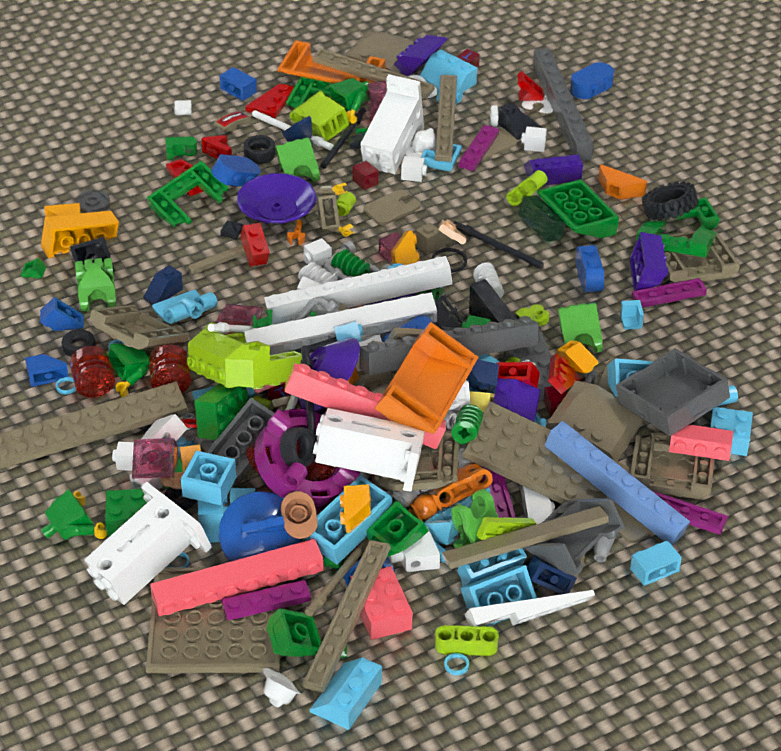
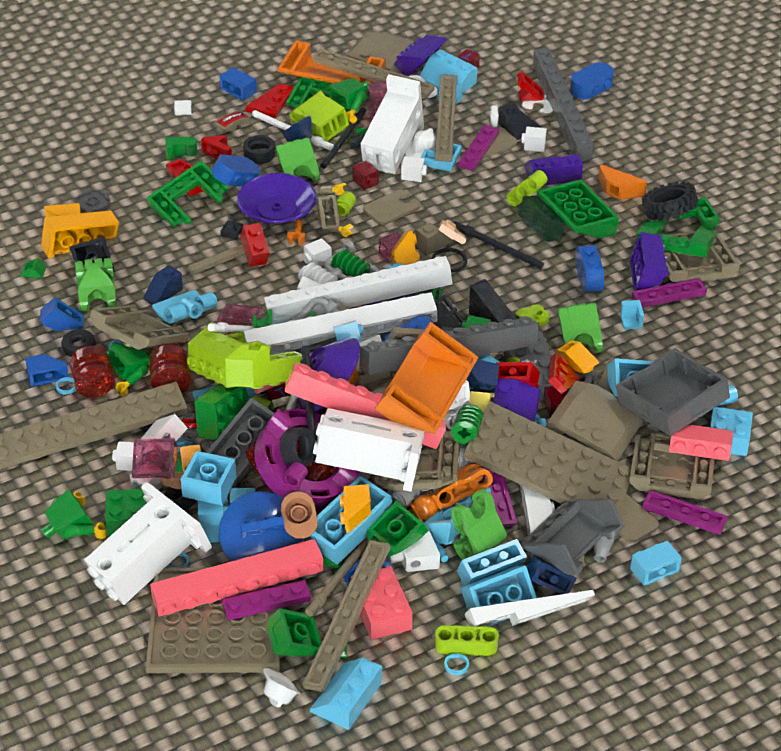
dark tan tile [442,506,609,569] -> none
white piece [473,263,504,298] -> none
lime plate [476,517,537,540] -> none
medium blue brick [544,421,690,546] -> none

